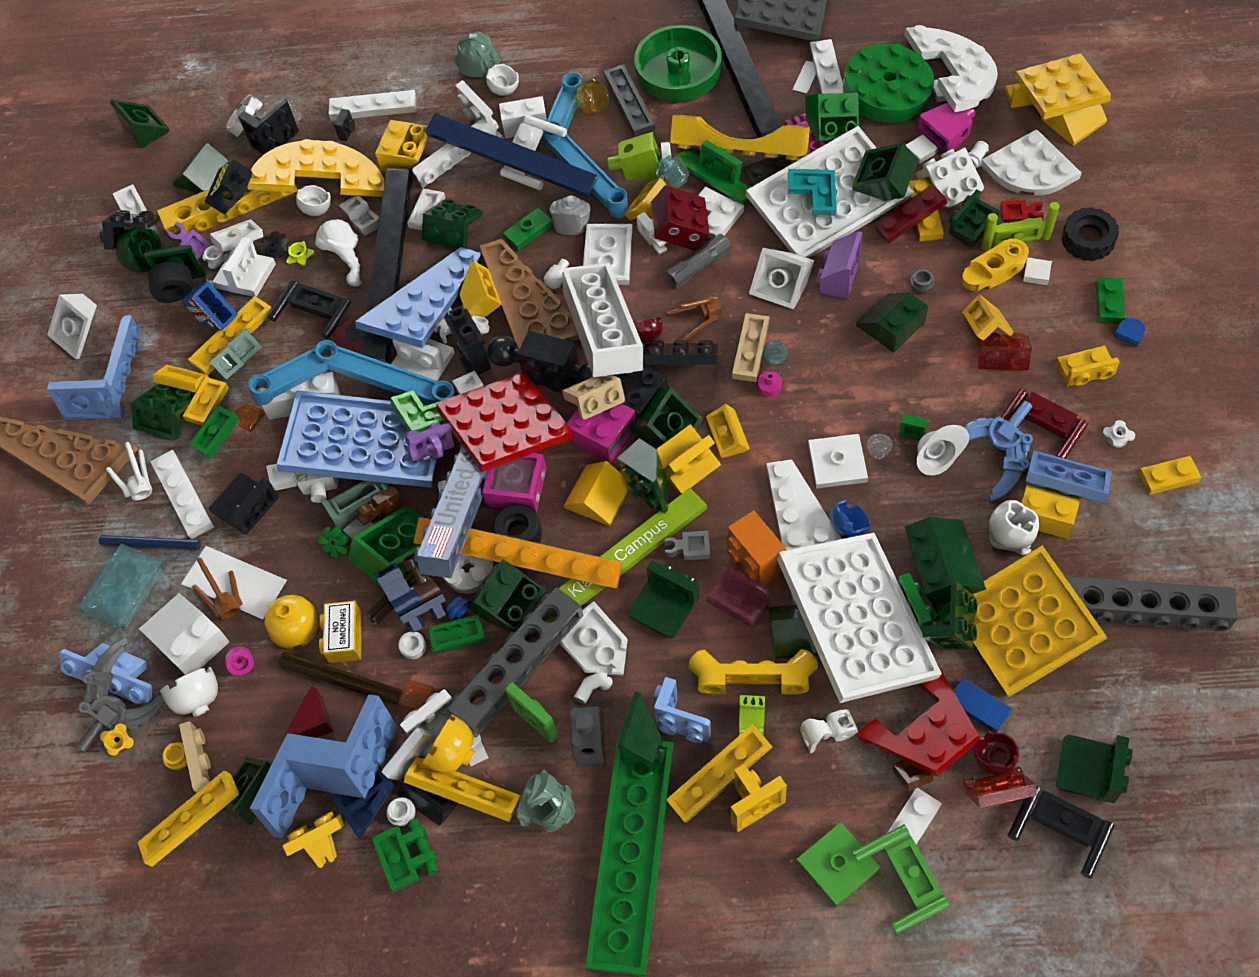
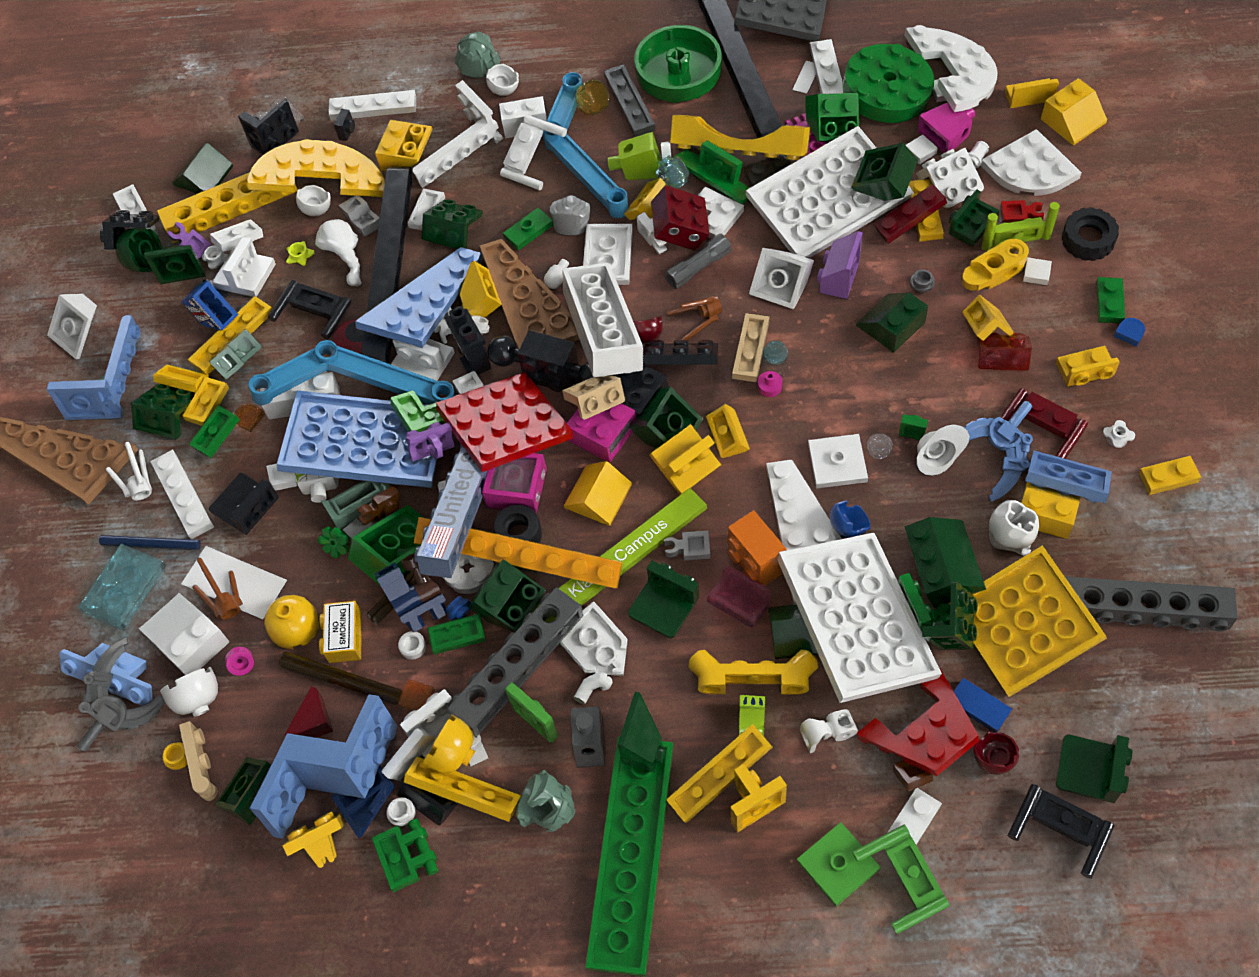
yellow plate [100,723,134,756] -> none
dark green slope [110,99,170,148] -> none
yellow plate [138,771,239,867] -> none
black tyre [148,262,193,303] -> none
black torso [205,160,253,214] -> none
white plate [226,94,263,137] -> none
black piece [258,231,289,259] -> none
dark blue tile [425,113,598,197] -> none
dark green slope [617,438,668,514] -> none
light blue bracket [653,677,711,744] -> none
teal plate [787,169,837,216] -> none
clear red plate [963,766,1037,808] -> none
yellow plate [1016,53,1111,119] -> none

